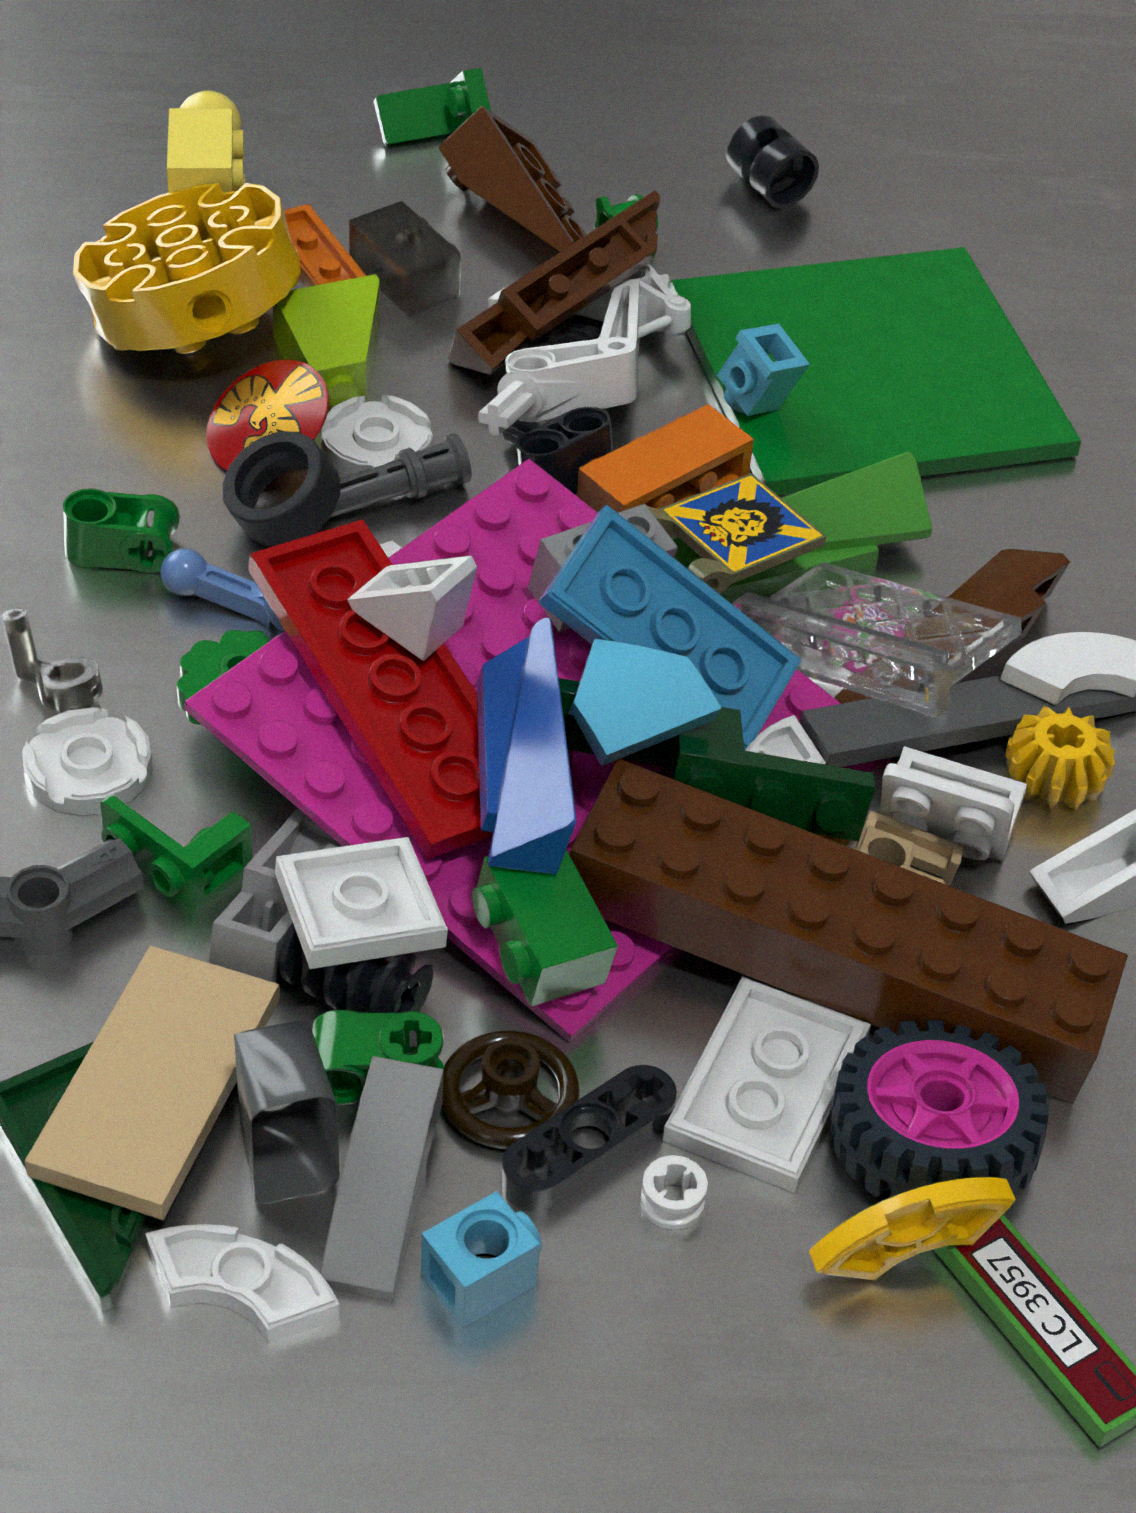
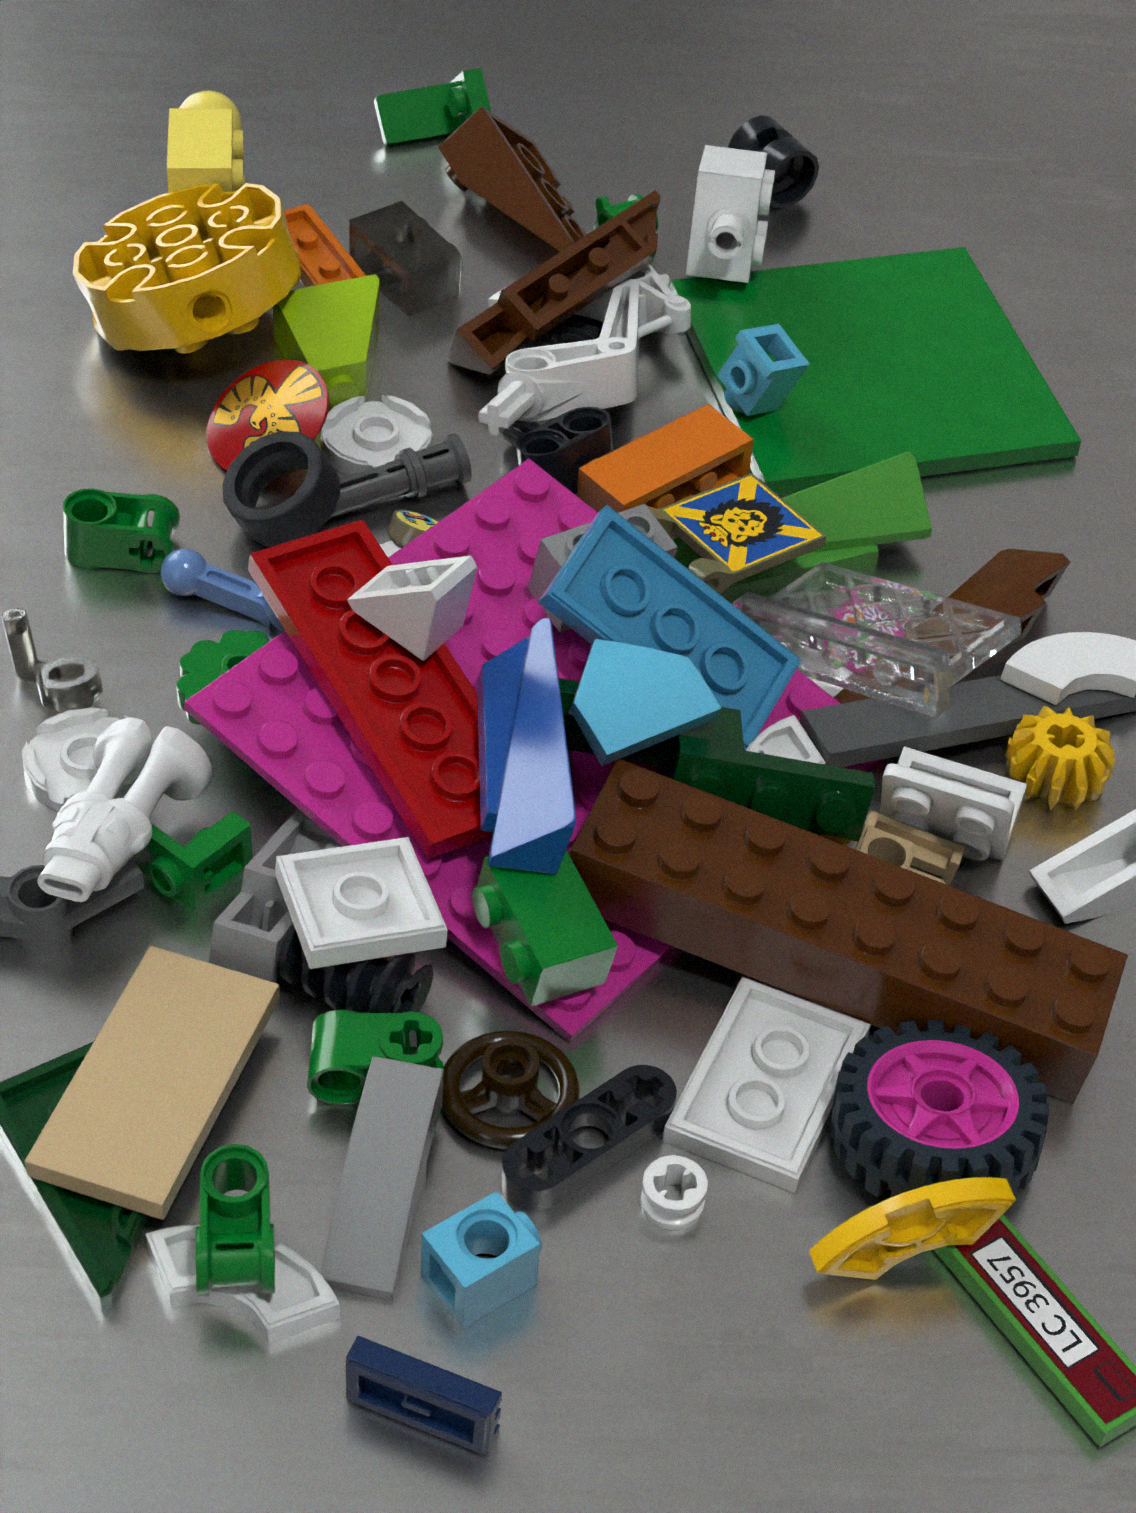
dark grey piece [234,1019,340,1206] -> none
none -> white piece [37,717,213,902]
none -> green piece [195,1144,275,1296]
none -> dark blue tile [346,1335,502,1455]
none -> tile [387,510,439,547]
none -> white brick [686,145,775,283]

